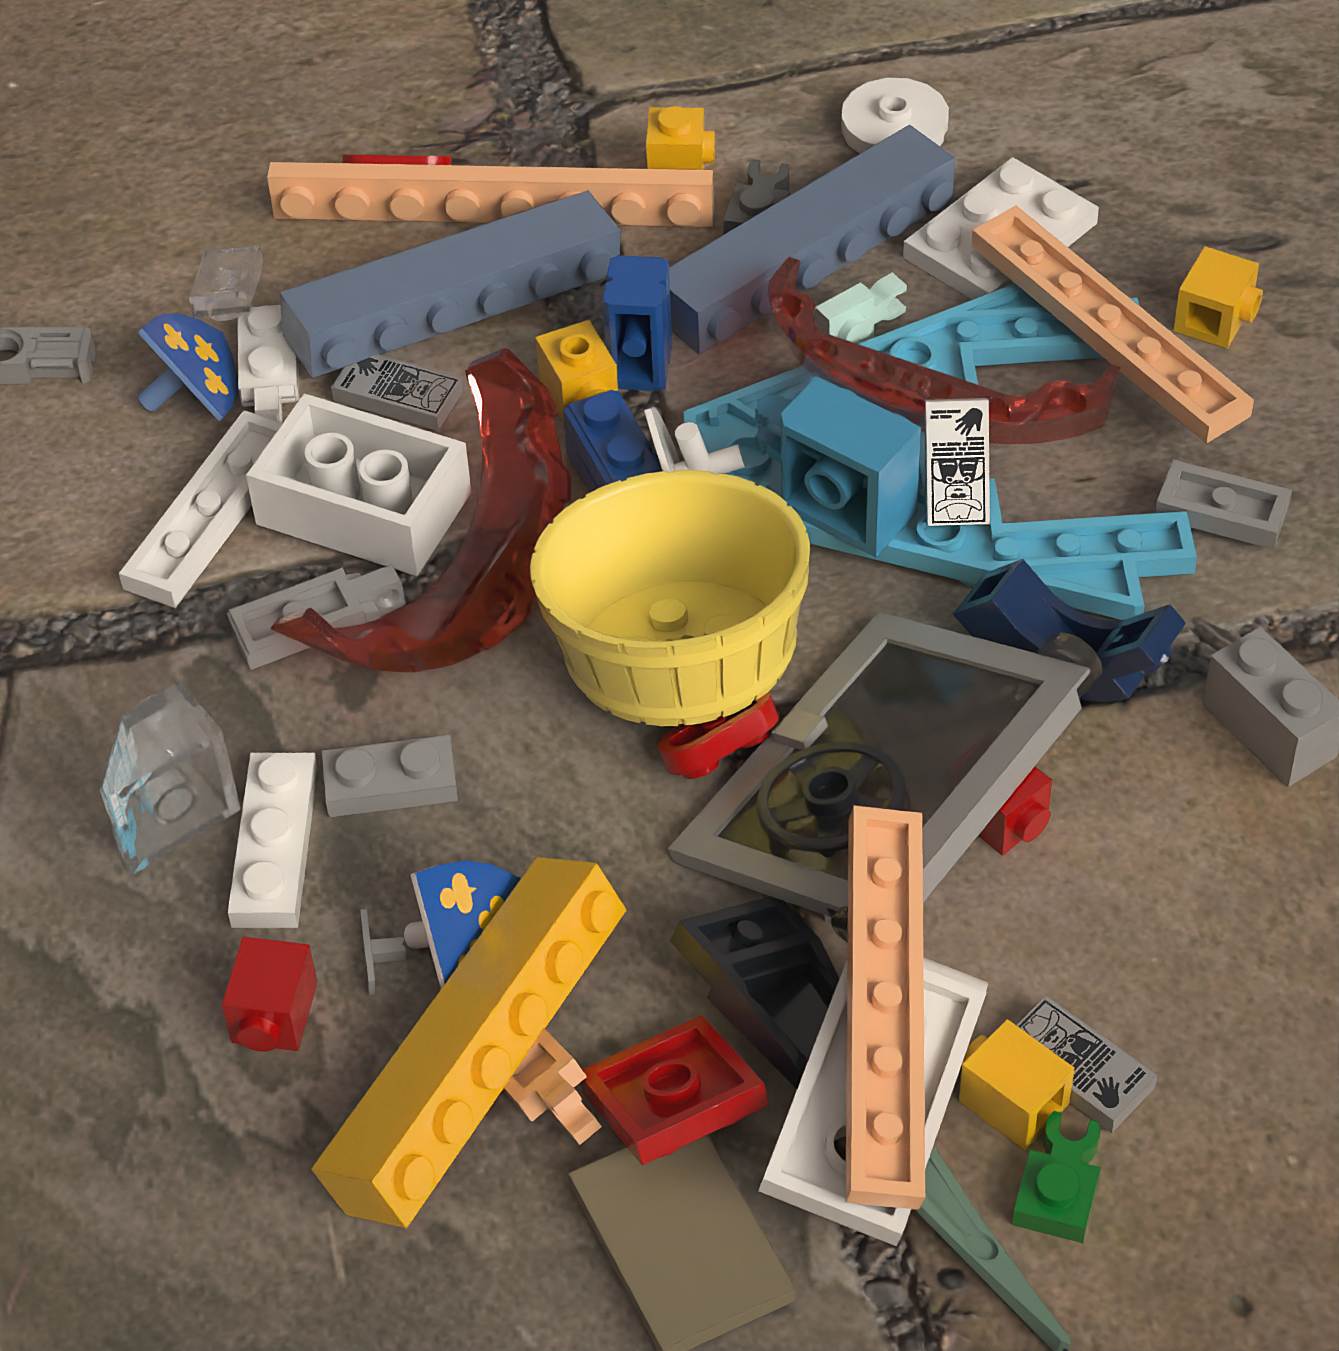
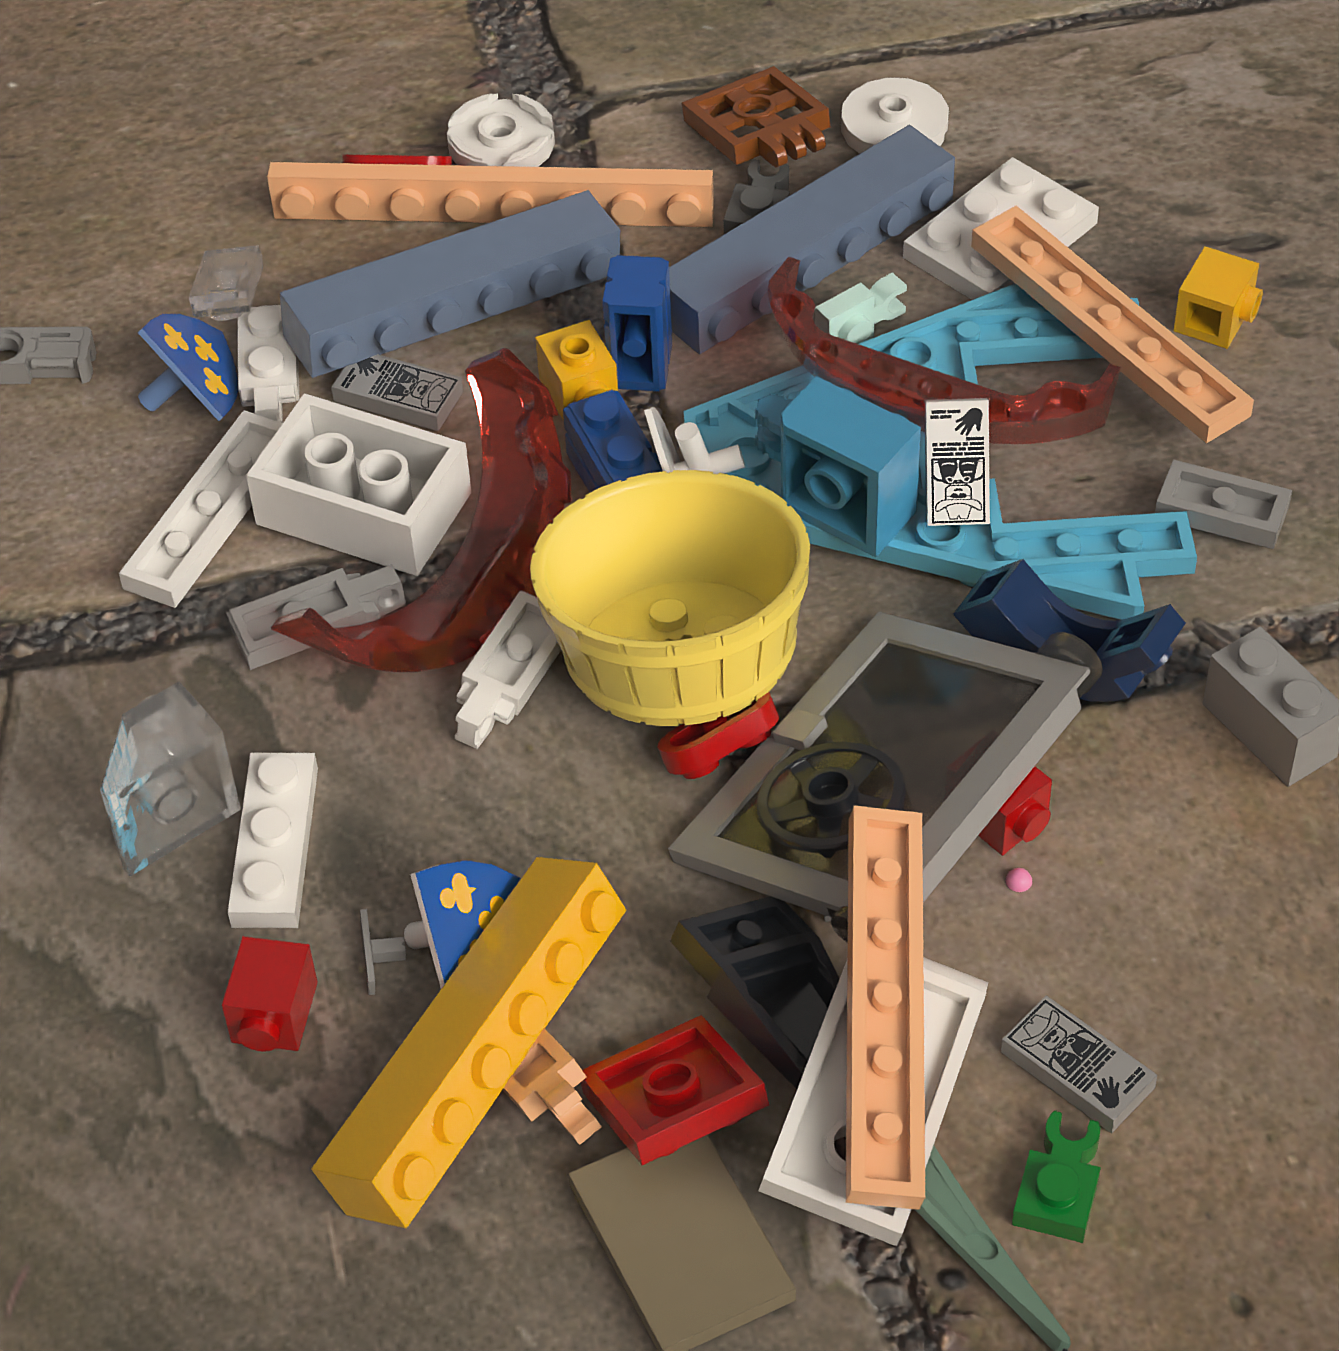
light grey plate [322,735,458,817] -> none
yellow brick [646,106,715,170] -> none
yellow brick [959,1019,1075,1151] -> none
none -> white plate [447,93,555,167]
none -> white hinge [455,591,561,749]
none -> dark orange piece [682,66,831,168]
none -> bright pink piece [1005,868,1032,892]

